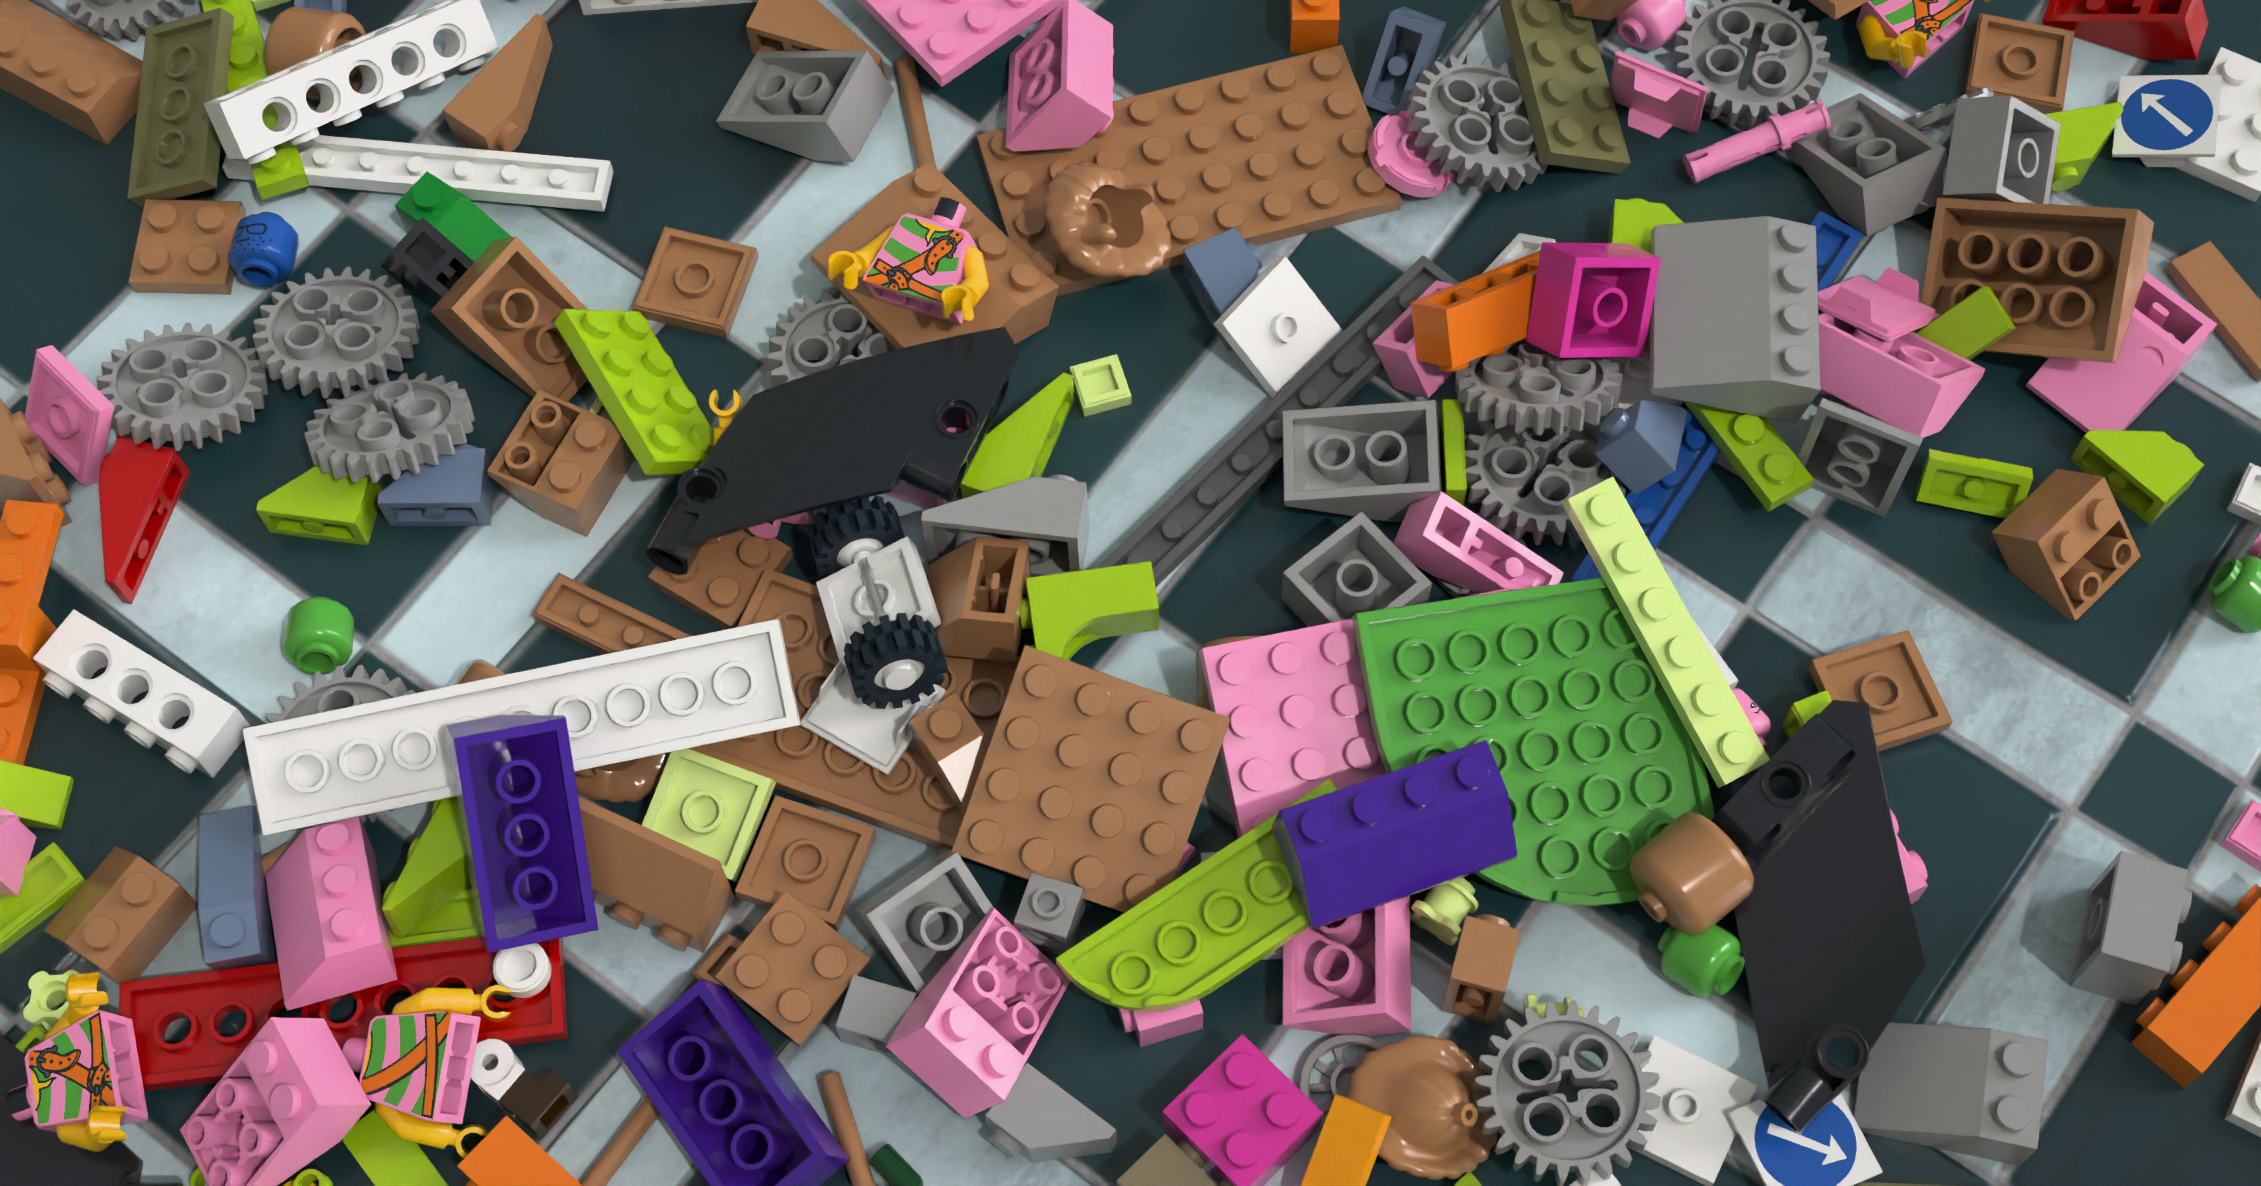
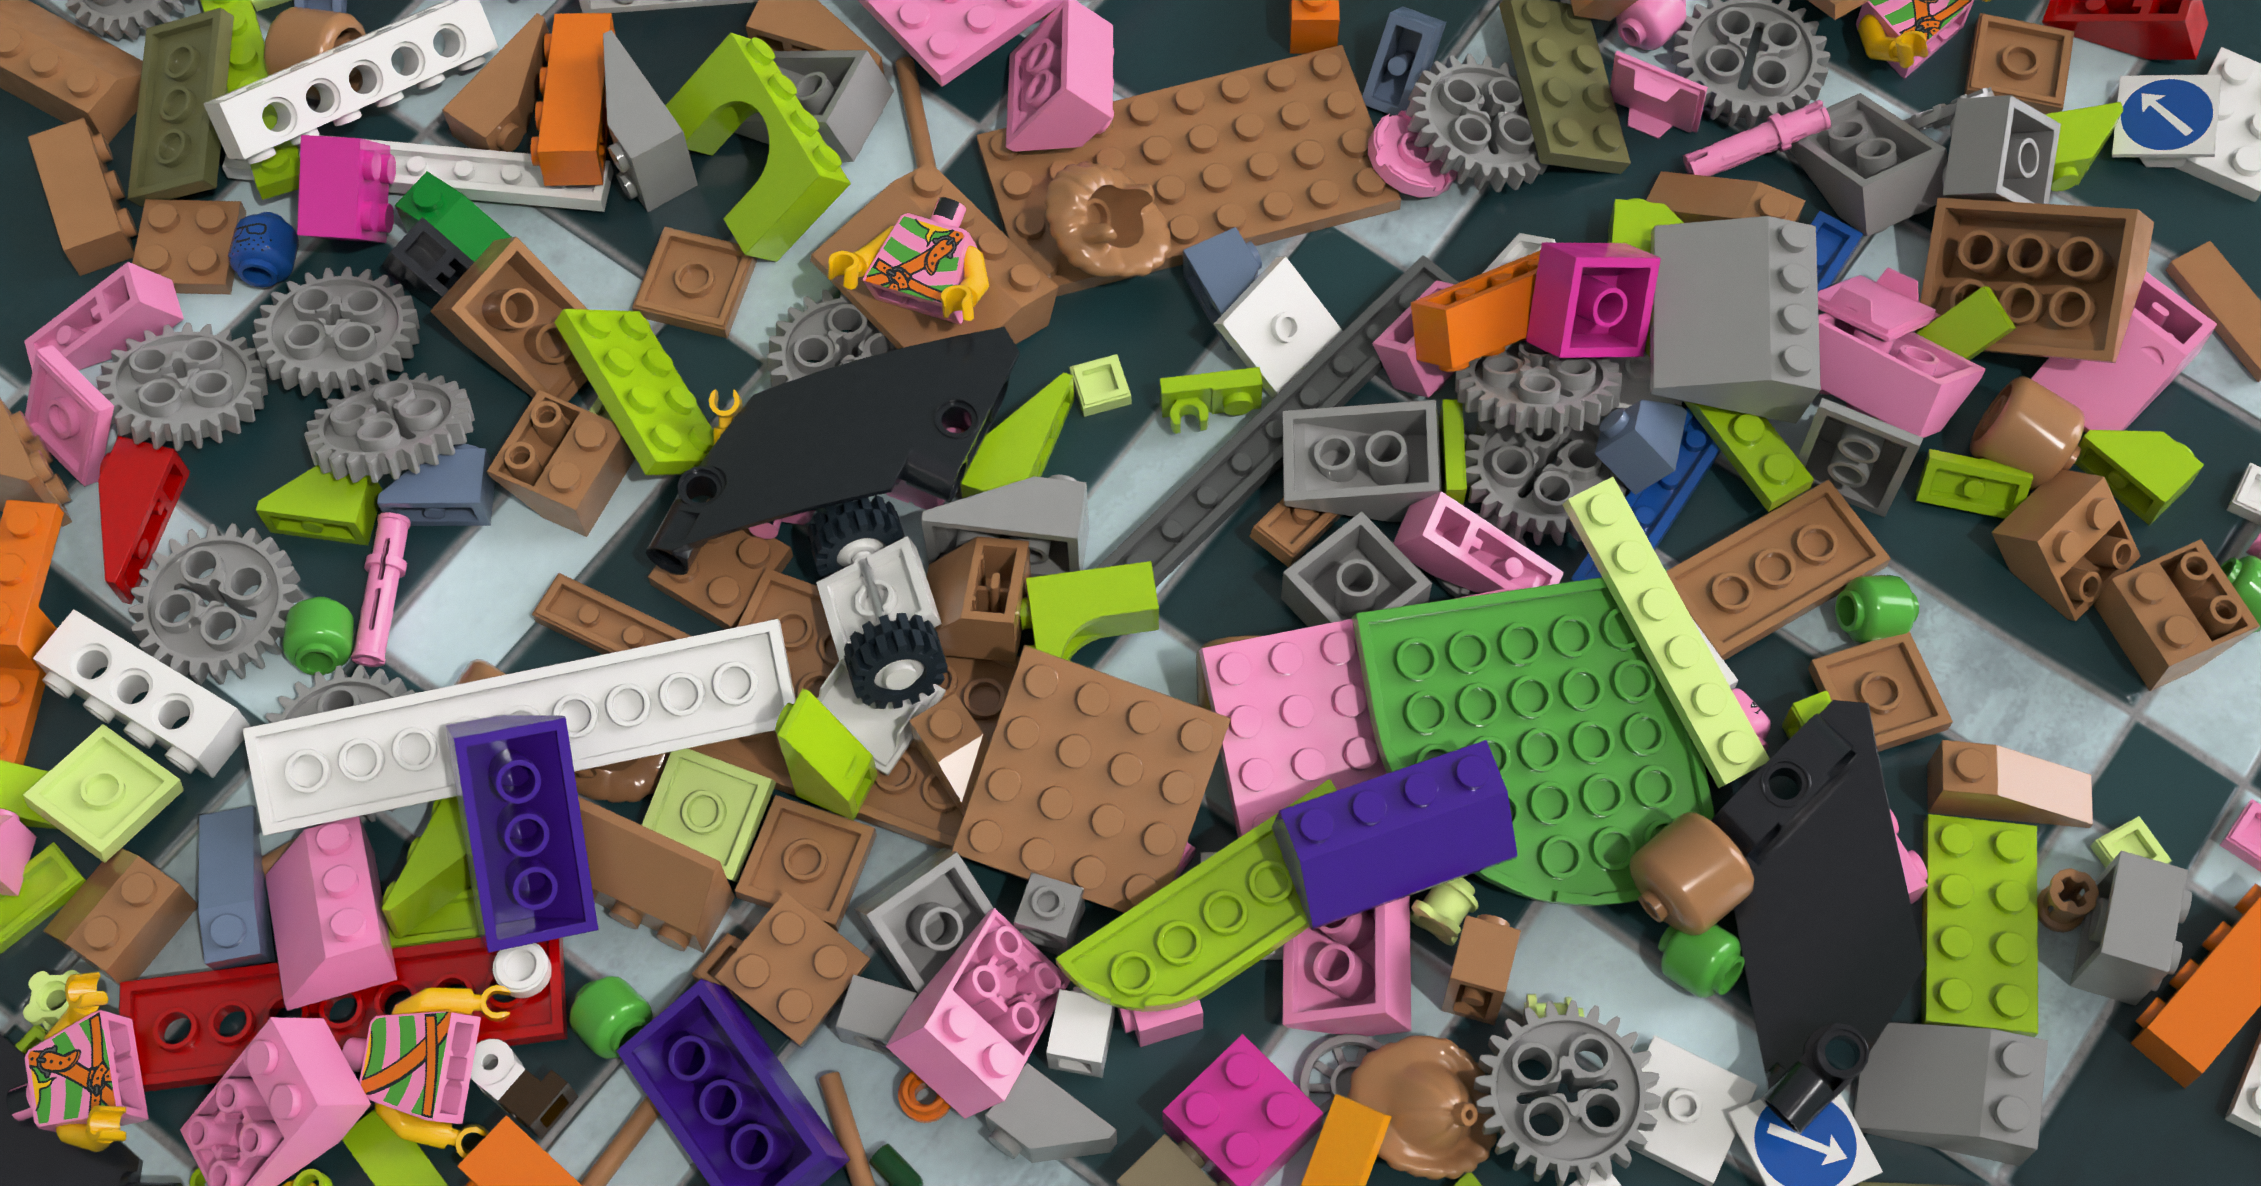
none -> yellowish green plate [23,724,184,863]
none -> bright pink slope [24,262,184,372]
none -> medium nougat brick [28,118,138,276]
none -> light grey gear [129,523,304,685]
none -> dark pink brick [297,135,396,243]
none -> bright pink pin [351,512,411,667]
none -> orange brick [531,13,616,186]
none -> bright green head [569,976,653,1059]
none -> light grey slope [603,30,698,212]
none -> lime arch [665,33,851,262]
none -> lime slope [775,688,878,821]
none -> orange plate [898,1071,951,1123]
none -> white brick [1046,986,1115,1078]
none -> lime plate [1160,367,1263,434]
none -> medium nougat plate [1249,498,1342,567]
none -> medium nougat slope [1646,171,1806,223]
none -> medium nougat plate [1666,479,1891,660]
none -> bright green head [1835,575,1919,644]
none -> lime plate [1921,814,2038,1038]
none -> medium nougat slope [1927,740,2093,828]
none -> medium nougat head [1970,376,2085,490]
none -> medium nougat bush [2037,868,2099,933]
none -> yellowish green tile [2090,816,2172,868]
none -> medium nougat slope [2094,539,2260,691]

